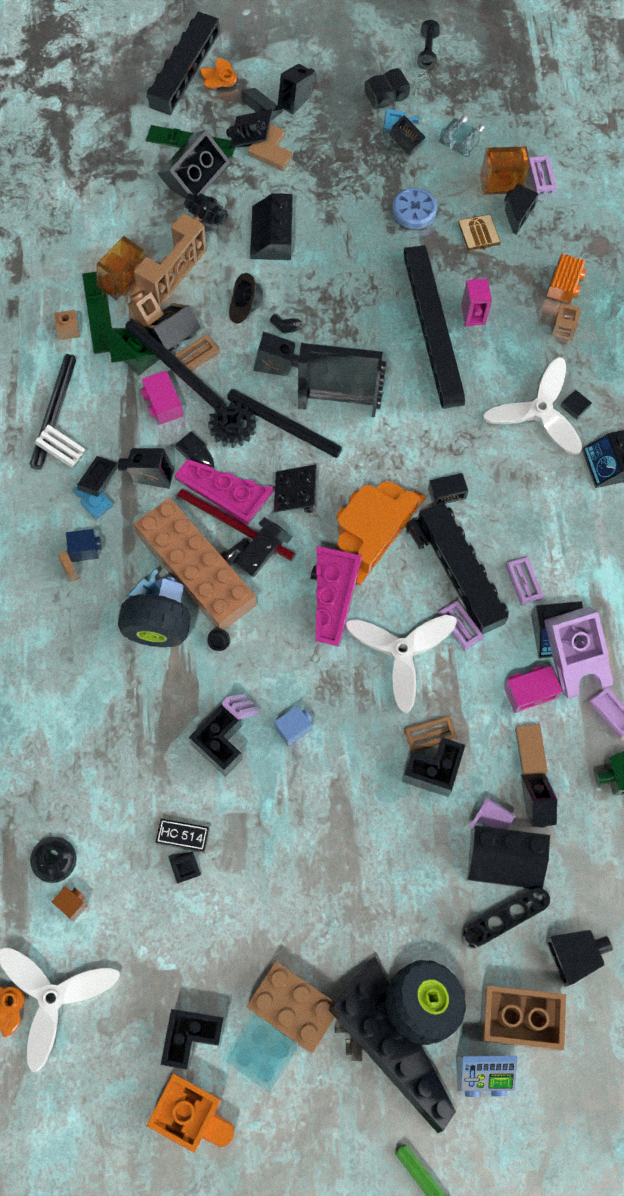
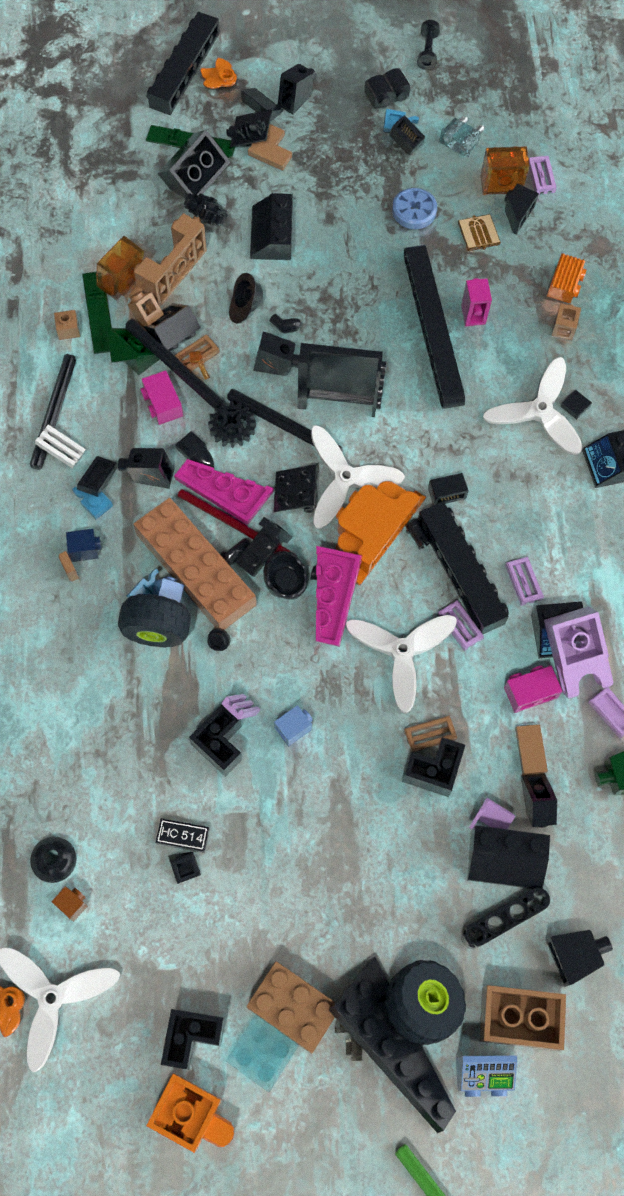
none -> clear orange hand [189,351,210,380]
none -> black piece [263,551,308,600]
none -> white piece [311,425,405,529]

